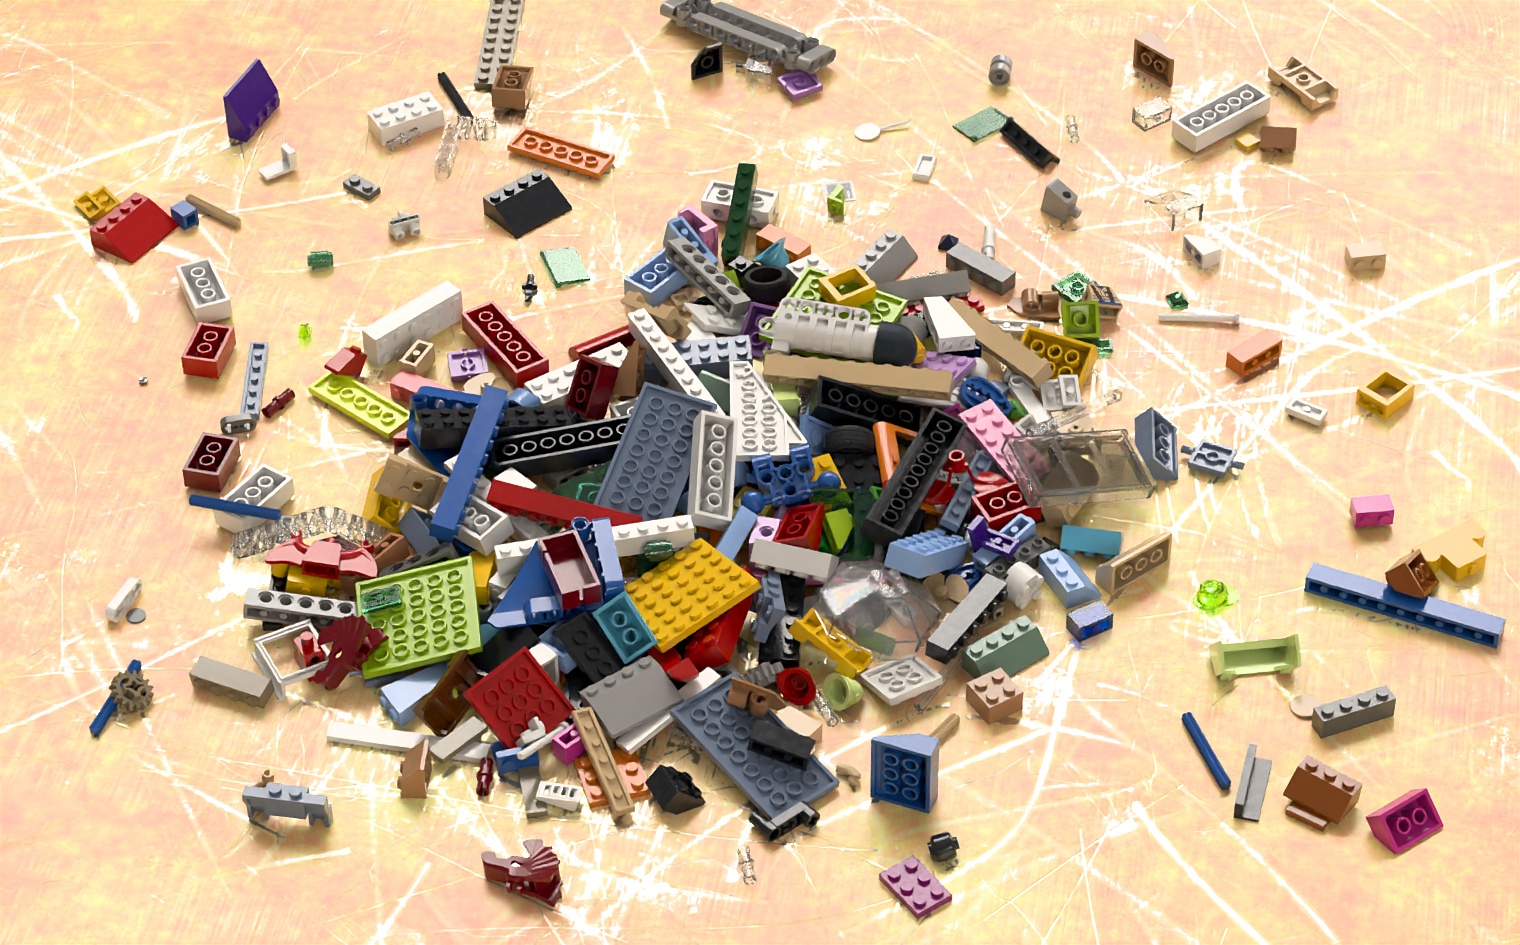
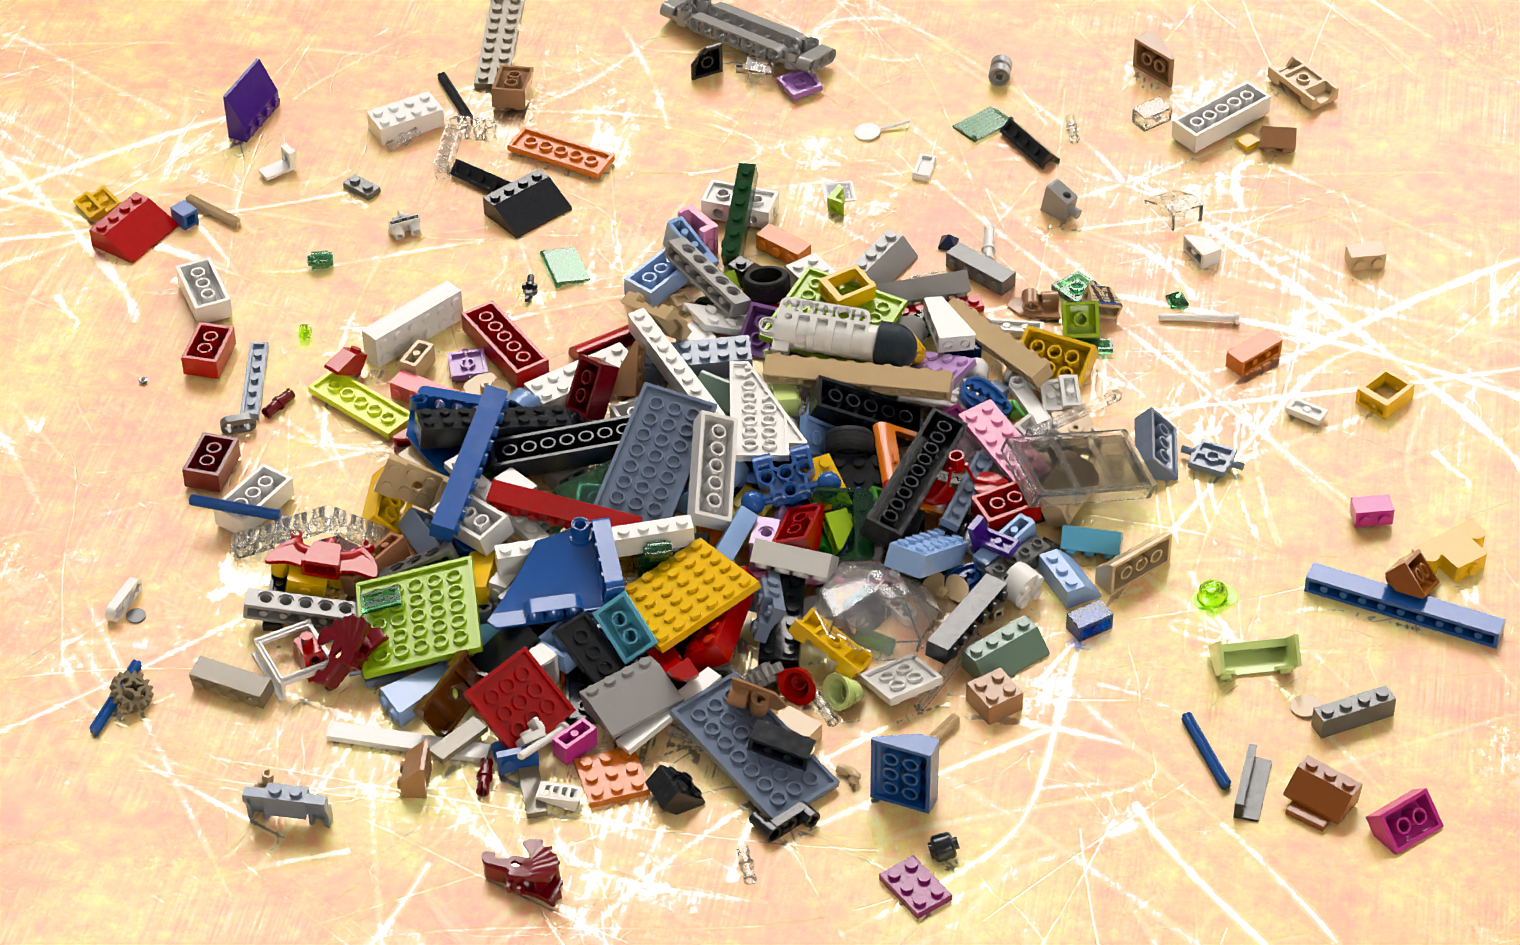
piece [537,529,601,611] -> none
tan tile [571,707,635,817] -> none
medium azure piece [753,238,790,270] -> none
none -> black panel [449,158,511,192]

